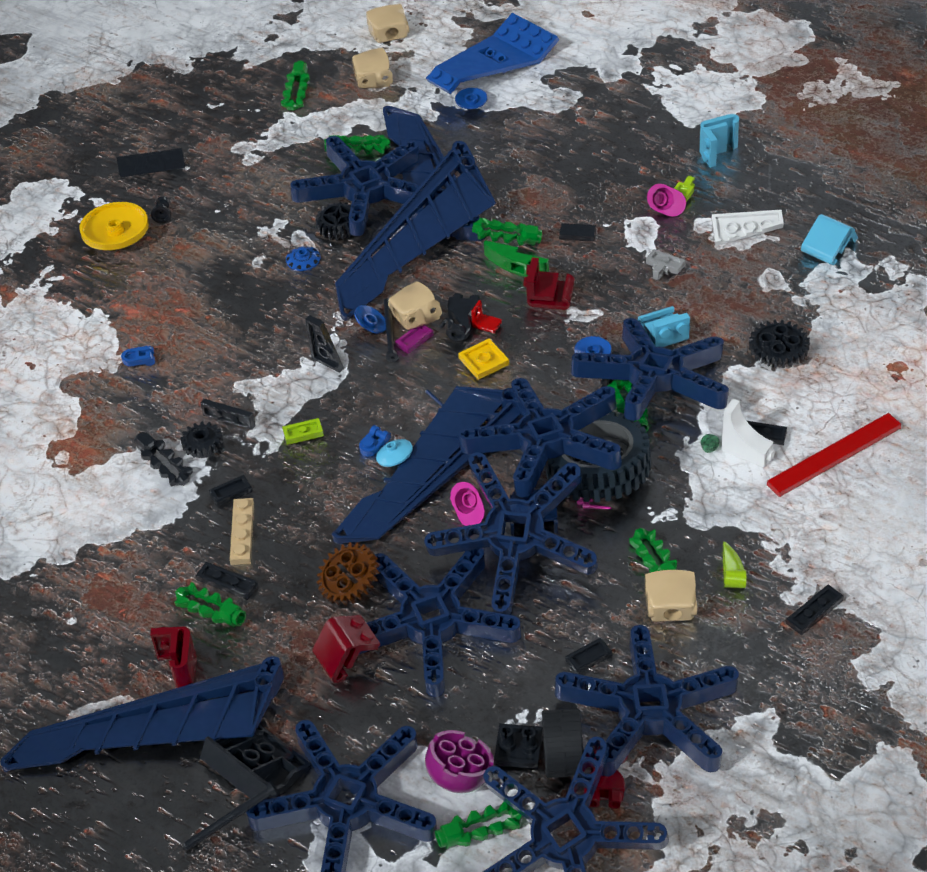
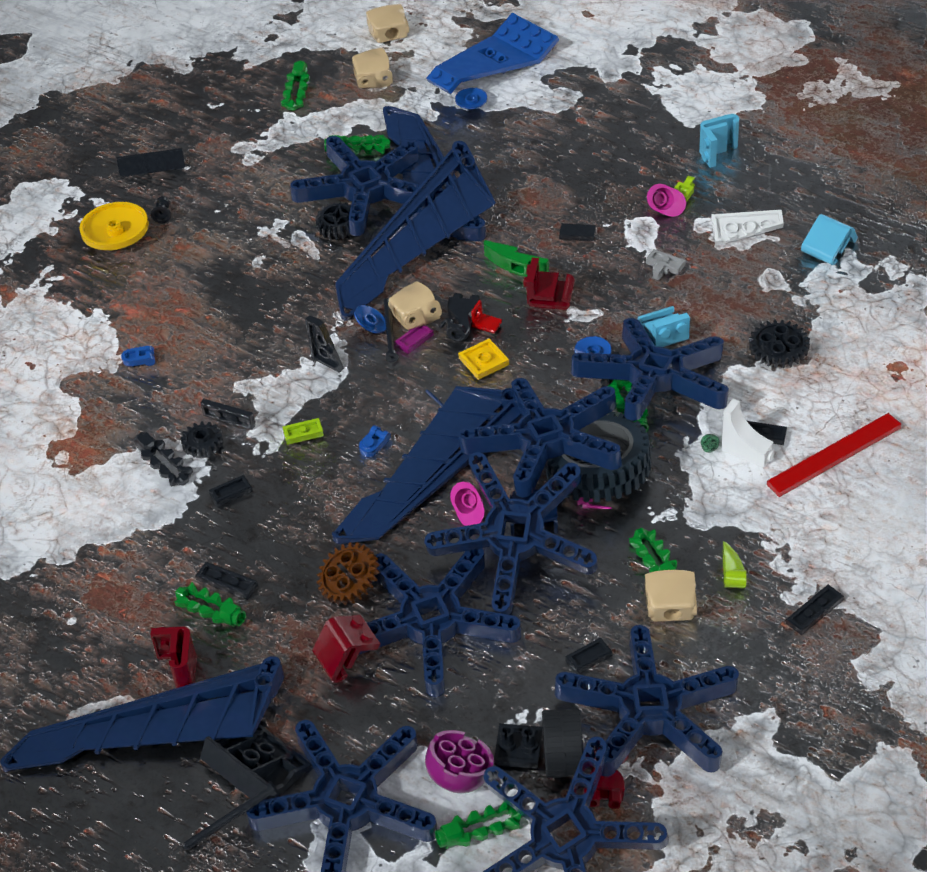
tan plate [230,498,254,565] -> none
blue dish [286,246,321,271] -> none
medium azure dish [376,439,413,467] -> none
green sword [472,218,542,246] -> none

